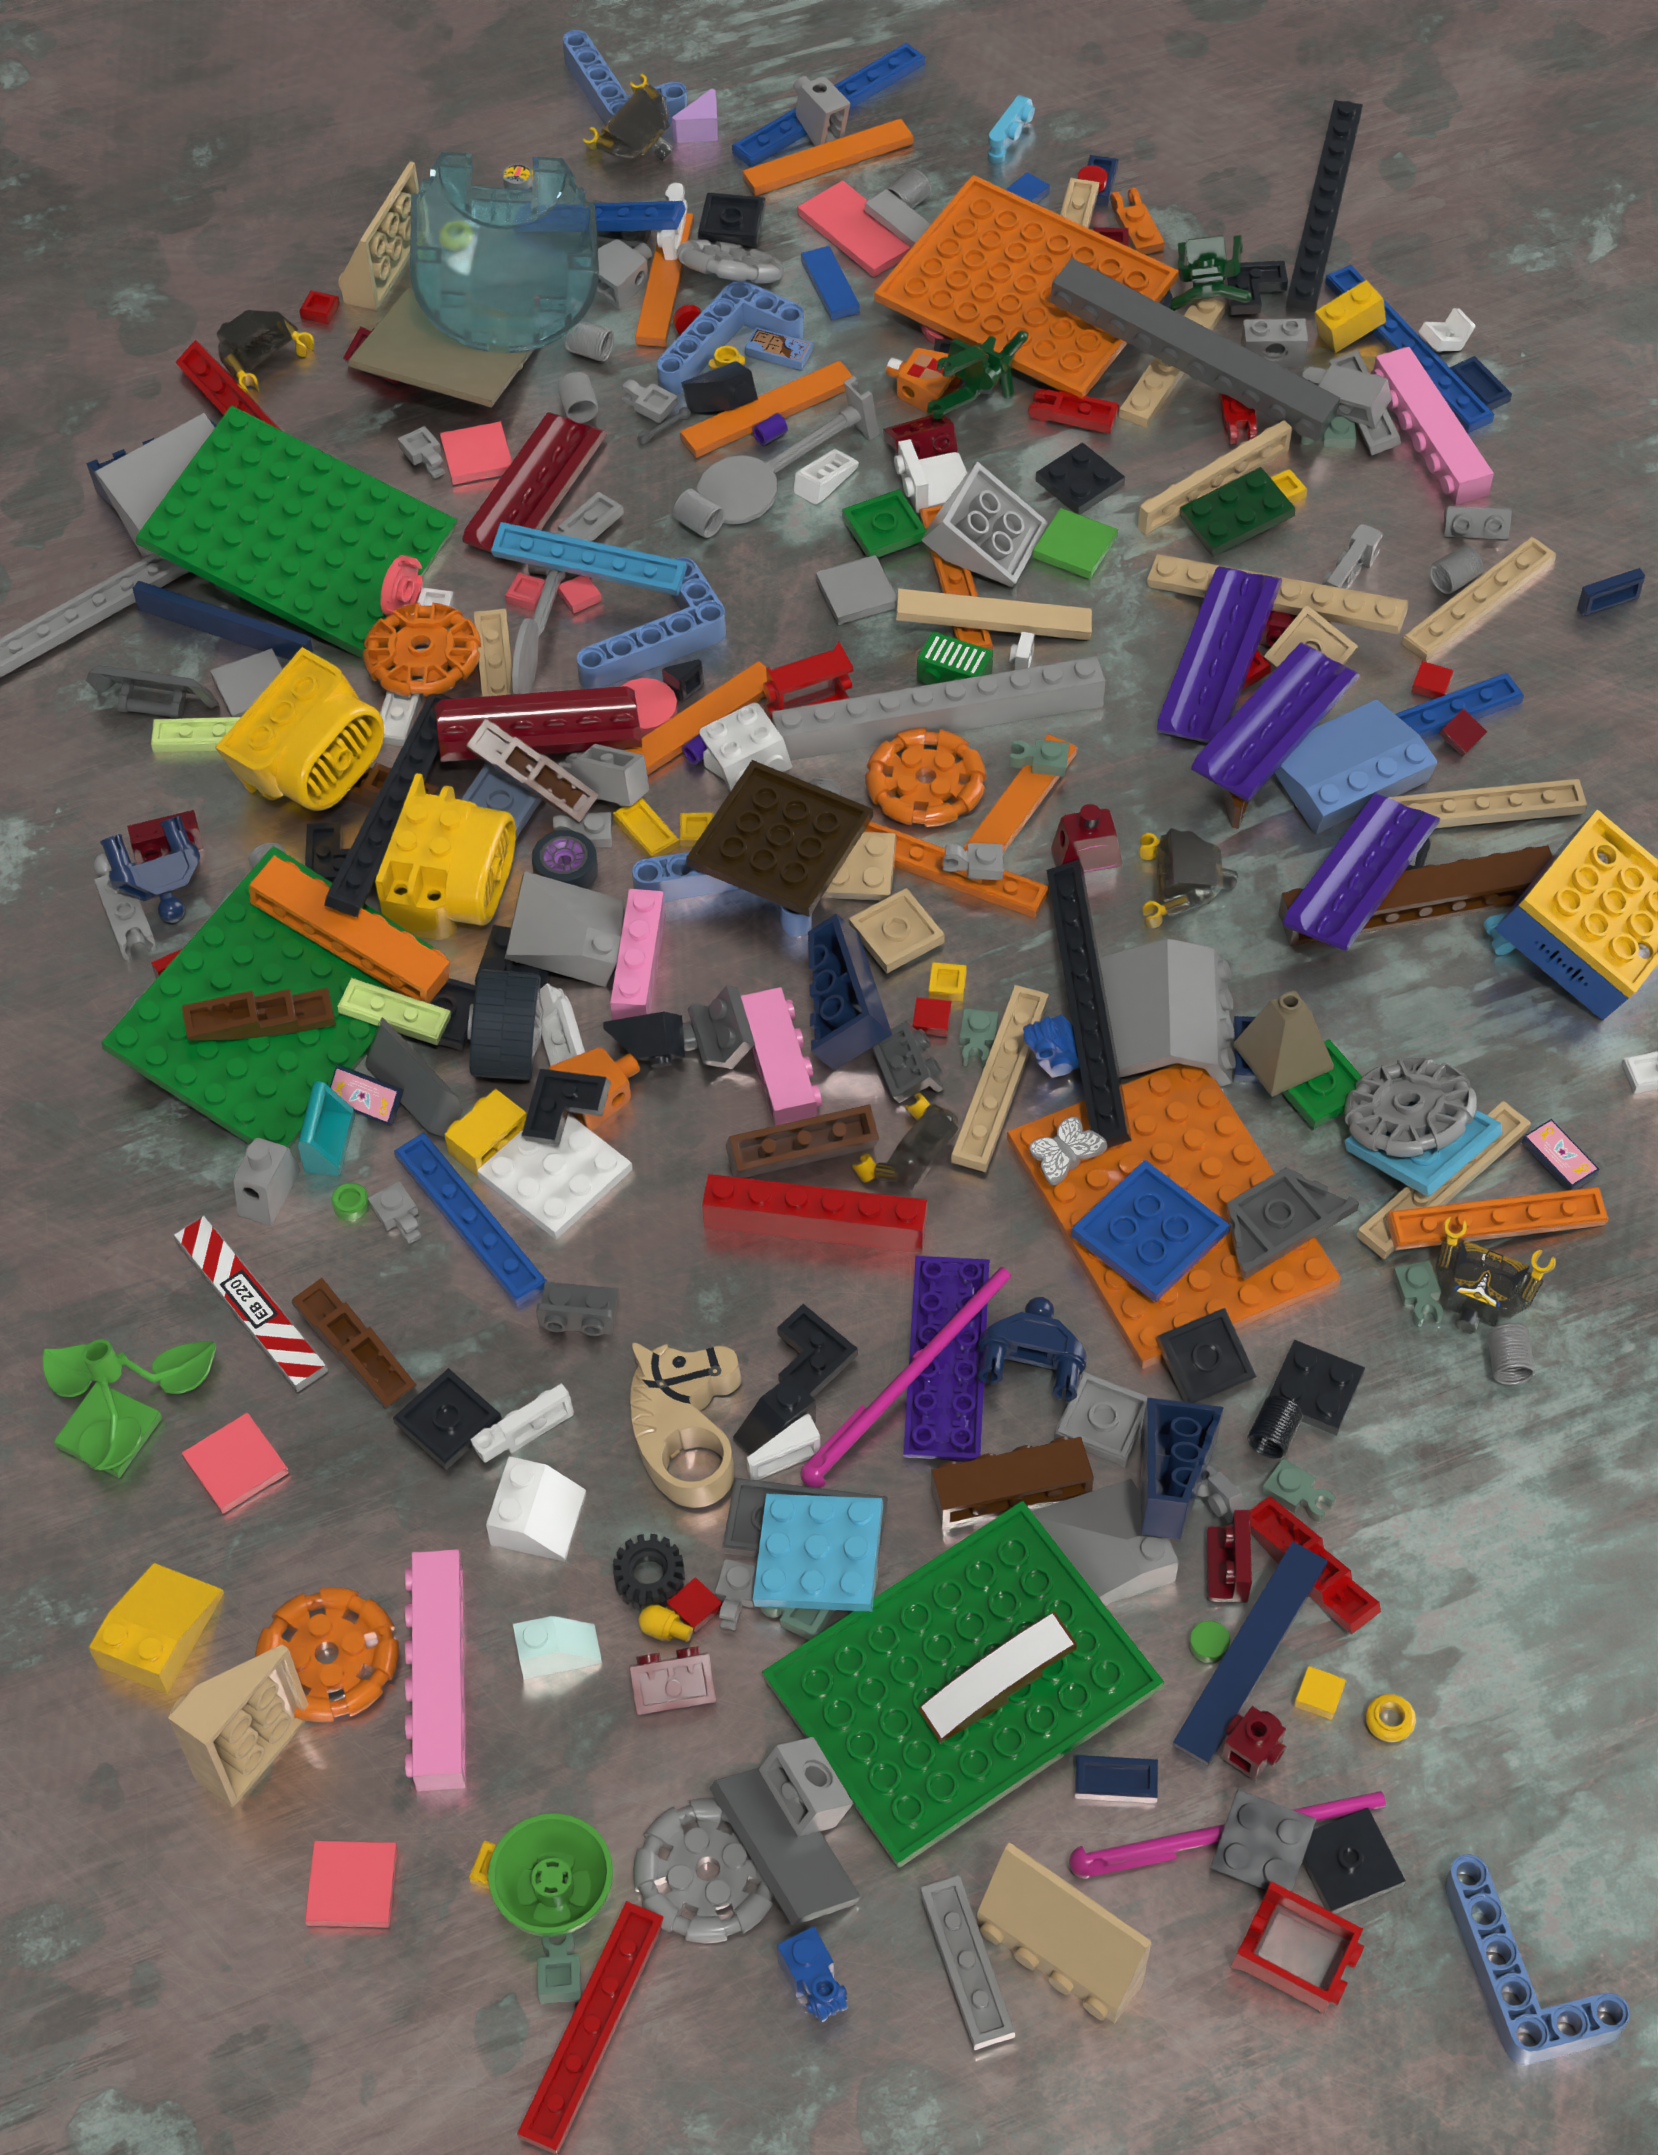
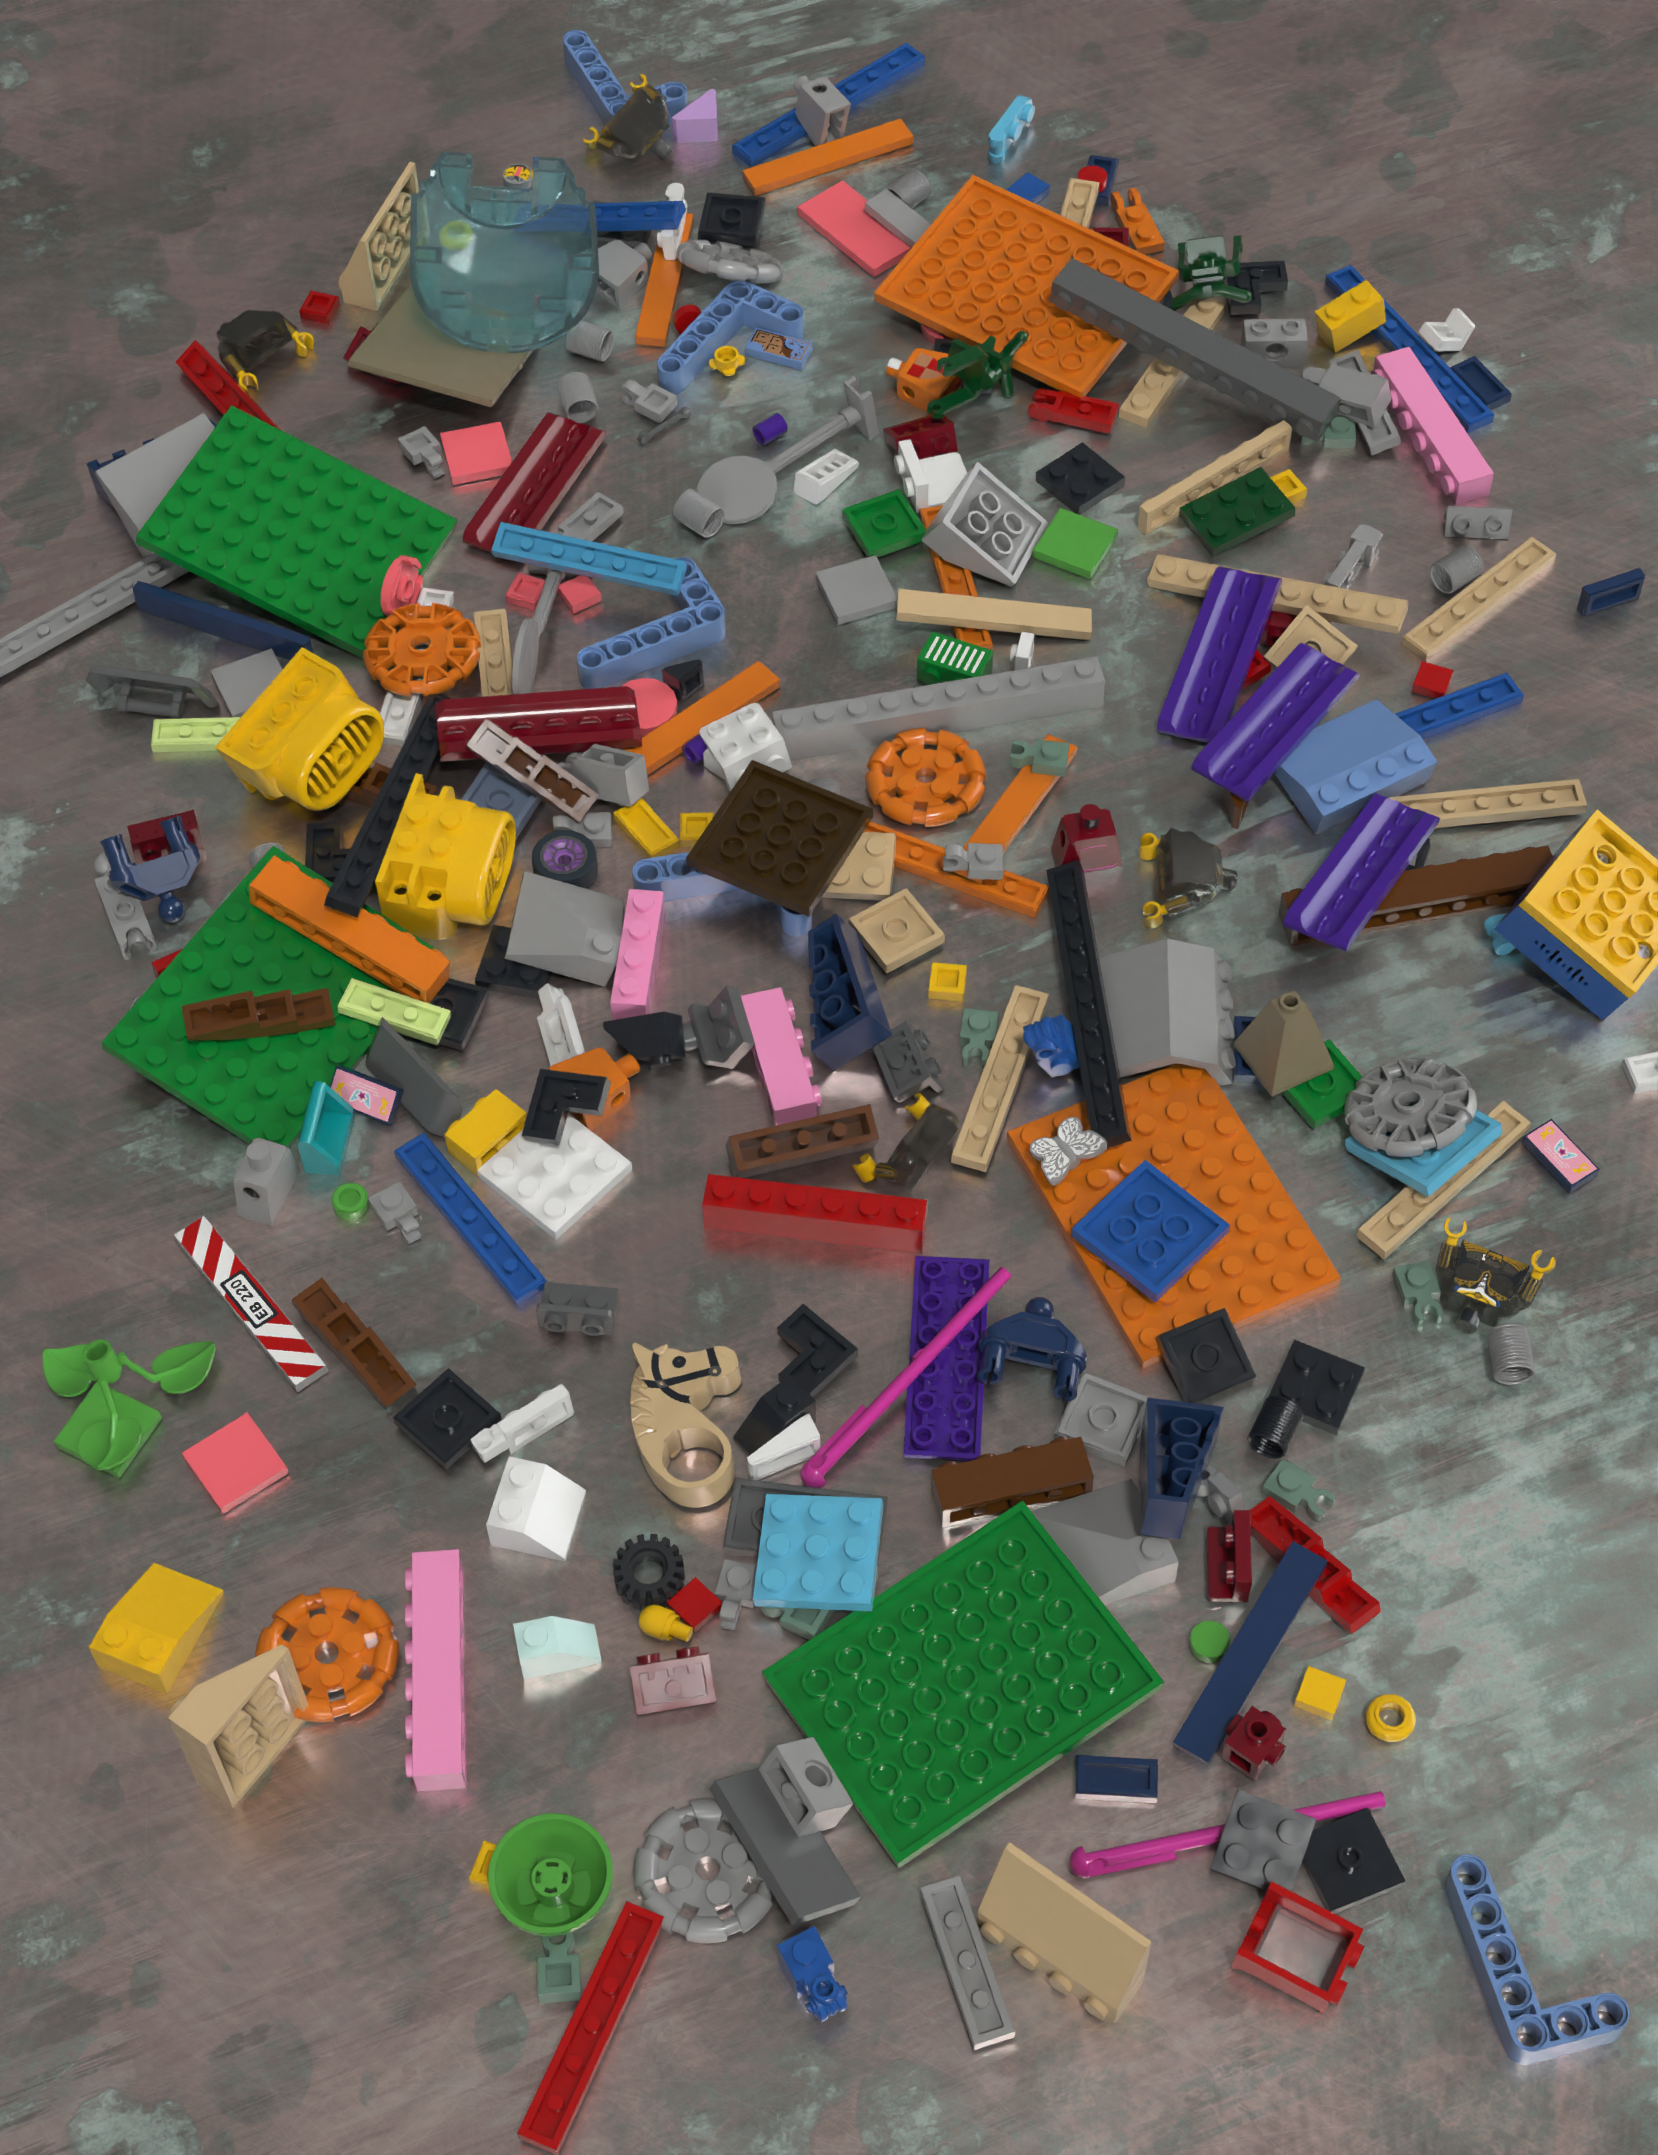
coral tile [305,1841,398,1928] -> none
black wheel [468,969,543,1081] -> none
orange tile [680,360,853,458] -> none
black slope [681,361,758,412] -> none
red window [763,641,854,722] -> none
blue tile [801,246,860,320] -> none
red tile [912,997,952,1037] -> none
white slope [918,1611,1077,1744] -> none
red hinge [1219,393,1257,444] -> none
dark grey wing [1226,1167,1359,1280] -> none
black plate [1286,100,1363,312] -> none
orange tile [1386,1187,1609,1250] -> none
dark red tile [1438,708,1487,757] -> none

